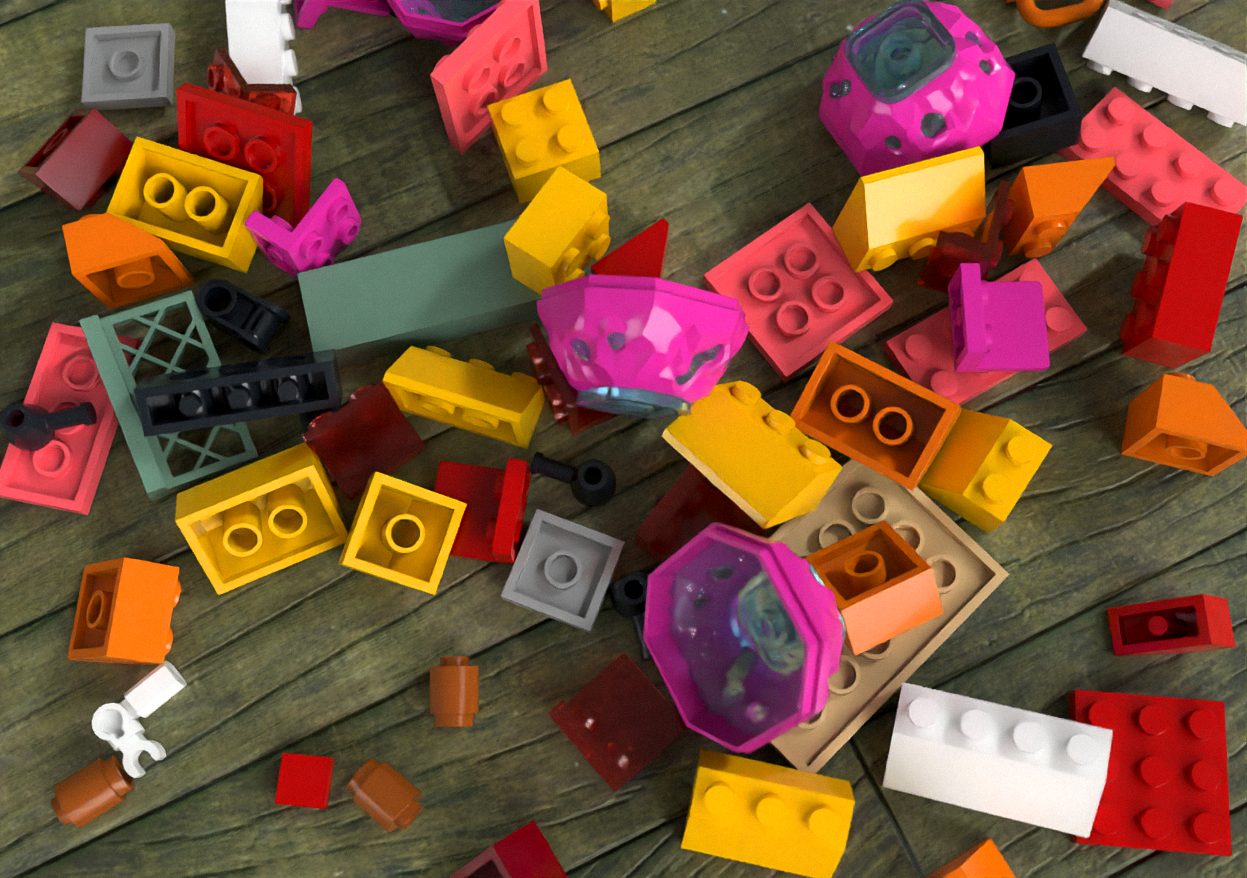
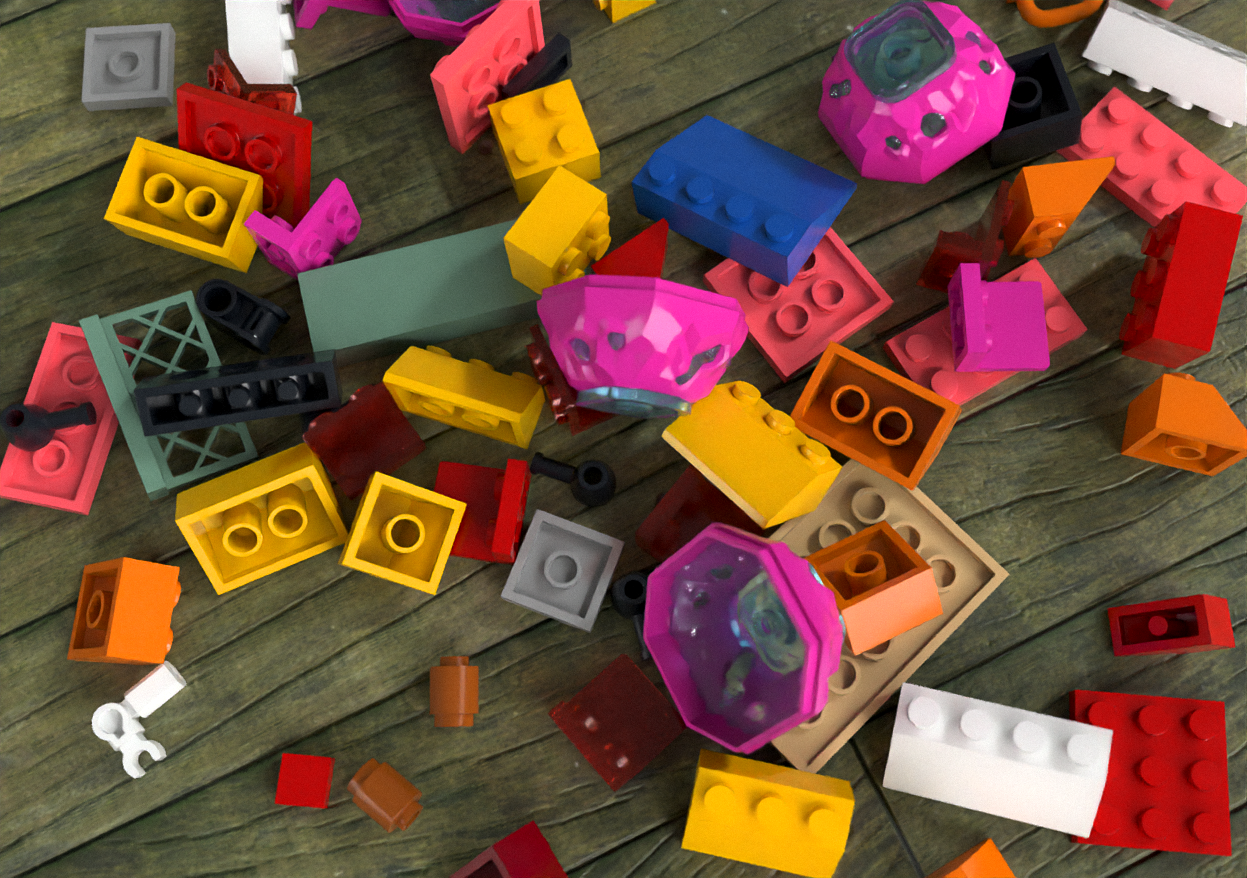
dark red slope [18,109,134,211] -> none
dark orange brick [51,755,135,828] -> none
orange slope [62,212,195,310] -> none
yellow slope [832,146,986,273] -> none
yellow slope [917,408,1053,534] -> none
none -> black tile [501,33,572,100]
none -> blue slope [632,115,857,287]

